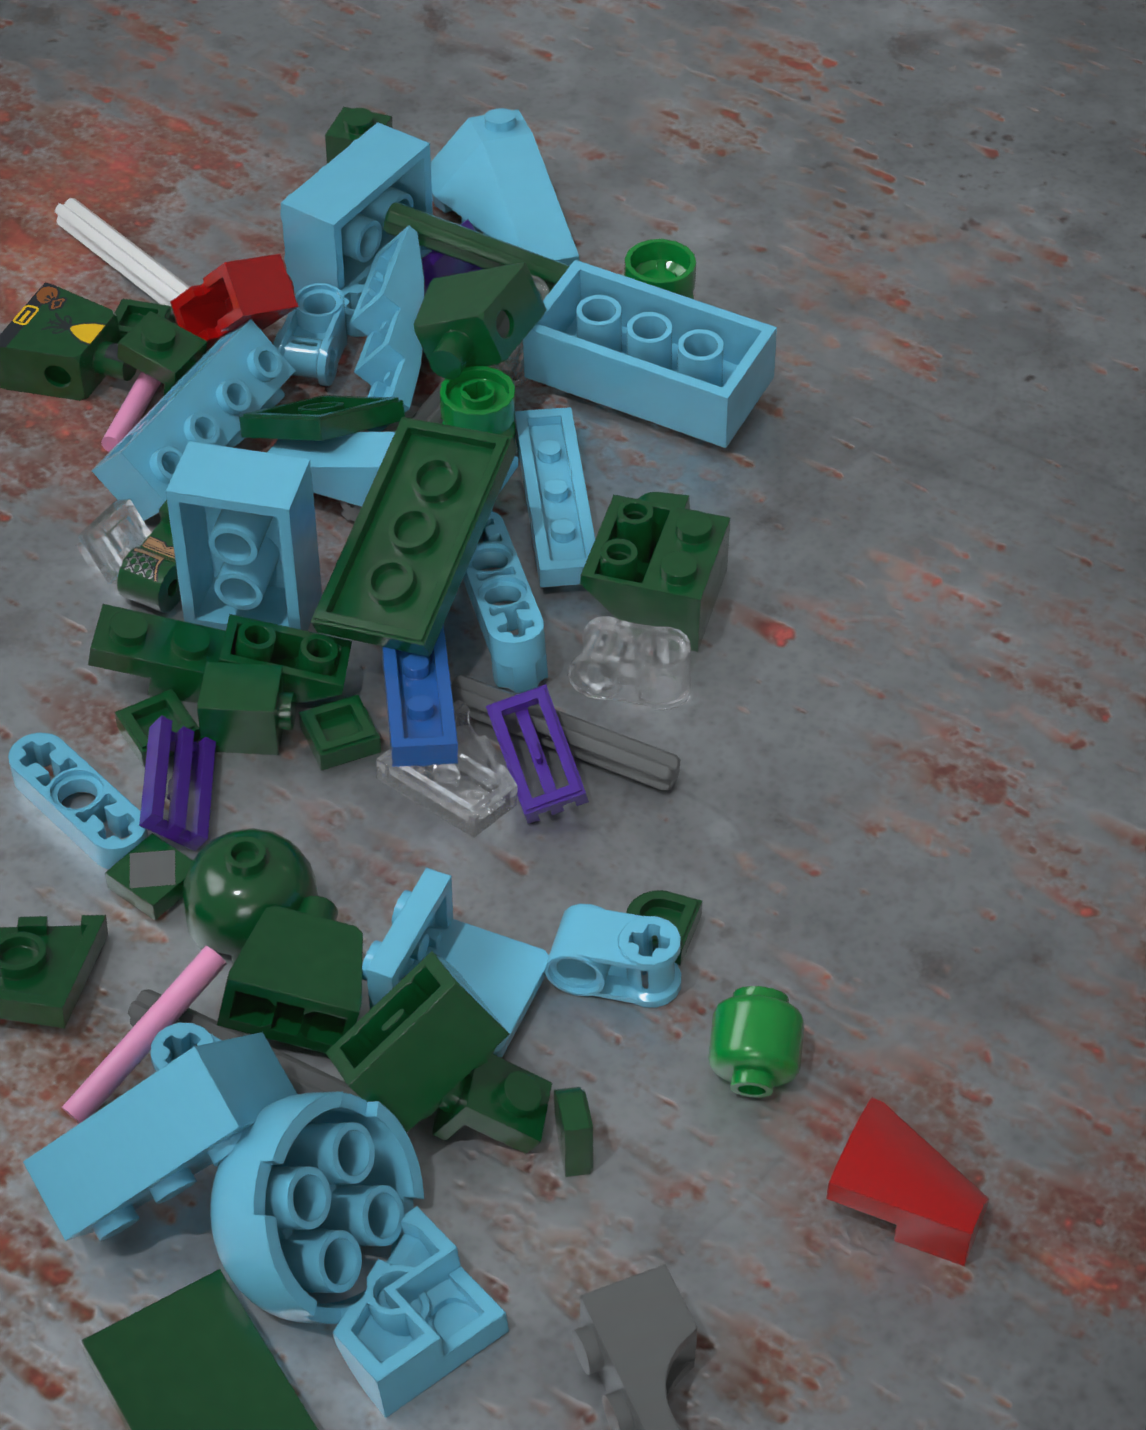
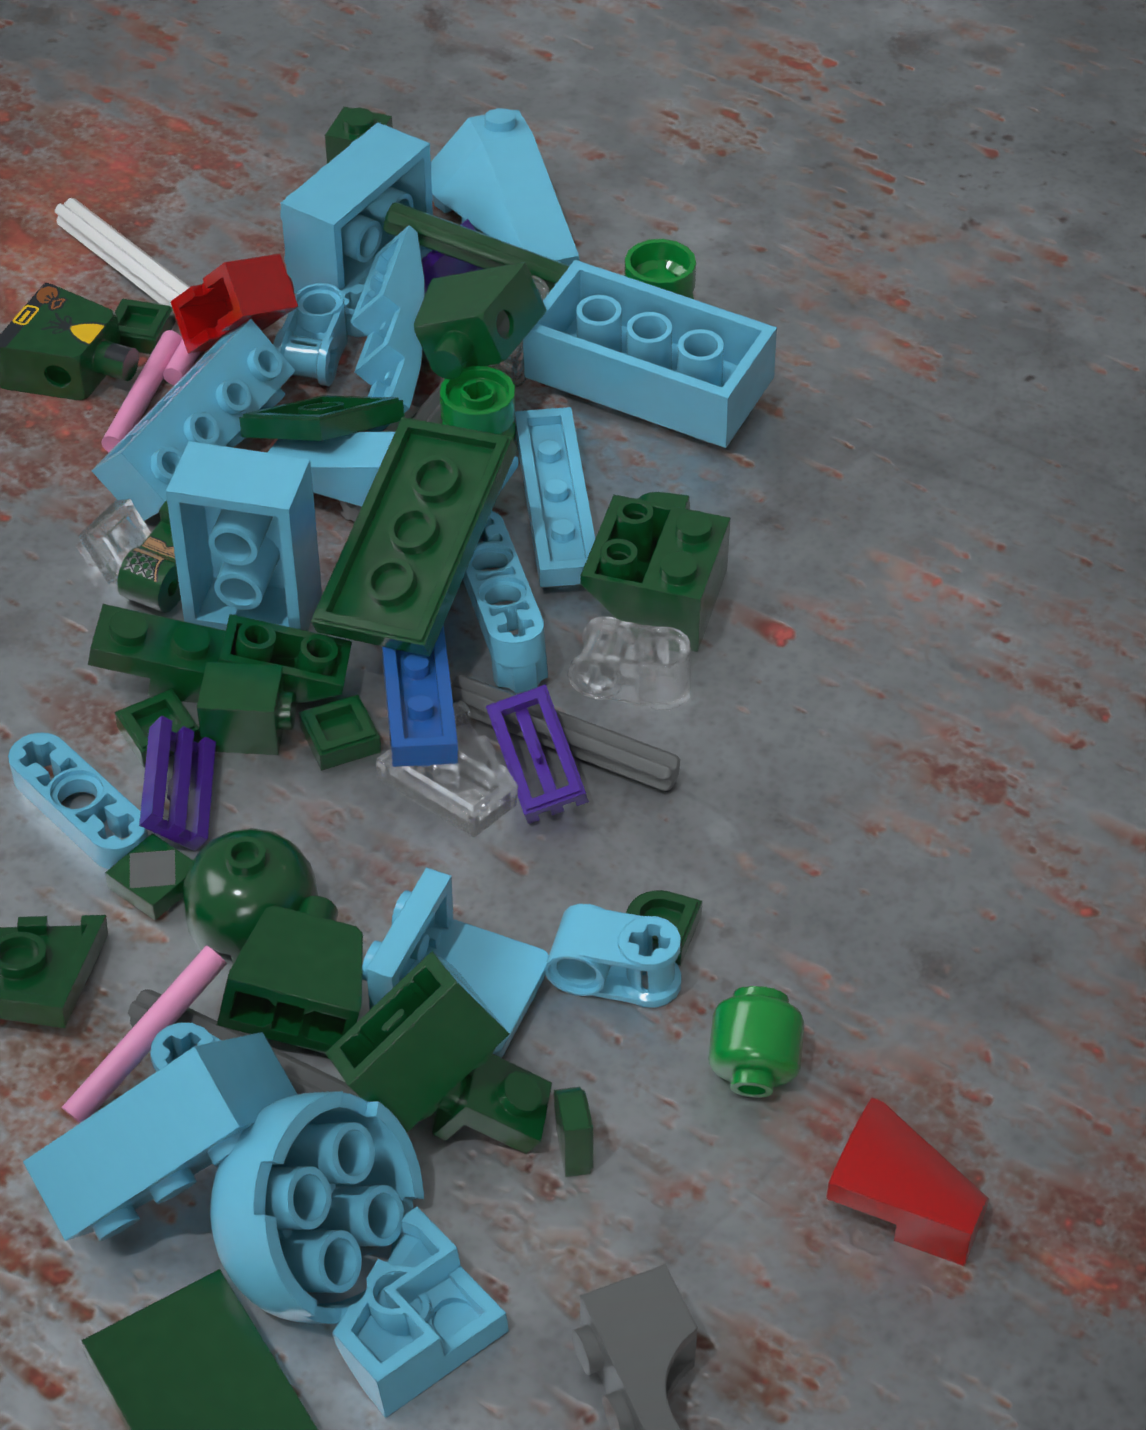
dark green bracket [117,311,207,397] -> none

